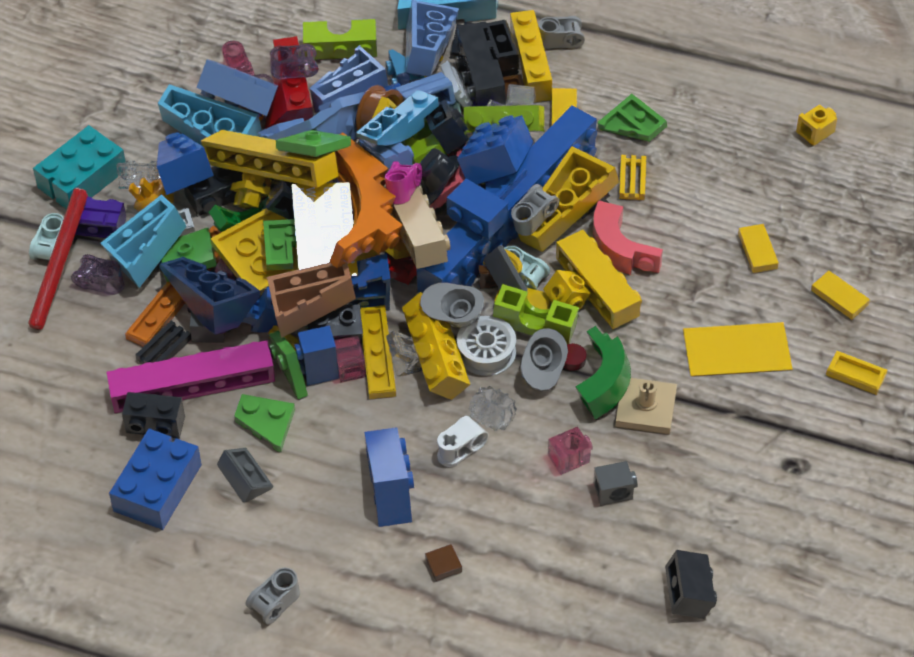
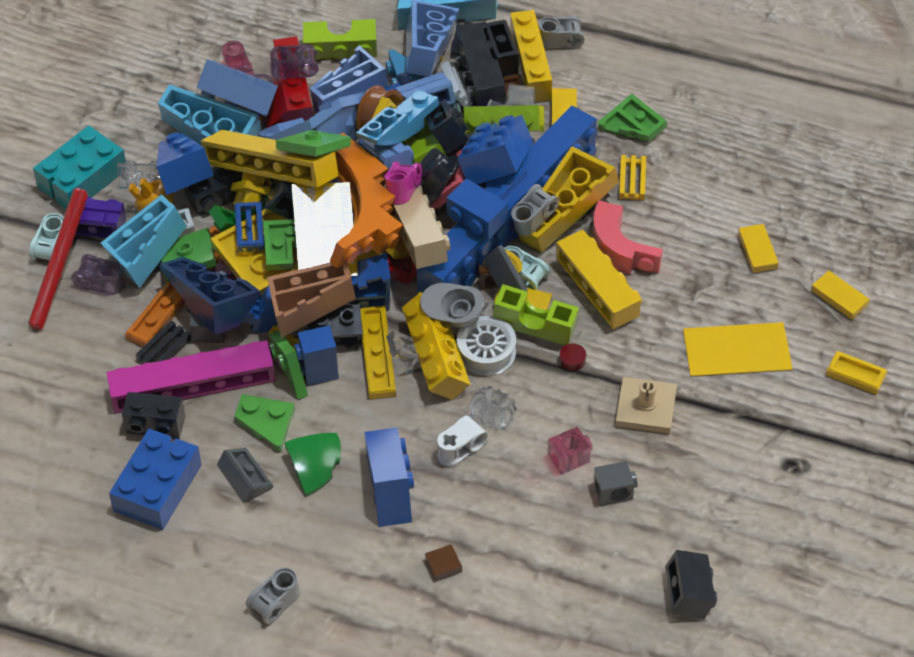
clear pink brick [334,336,366,383] -> none
light grey piece [520,328,568,391] -> none
yellow brick [543,270,591,310] -> none
green arch [575,326,631,419] -> none
yellow brick [796,104,837,146] -> none
none -> blue tile [235,202,264,252]
none -> green brick [284,433,341,497]

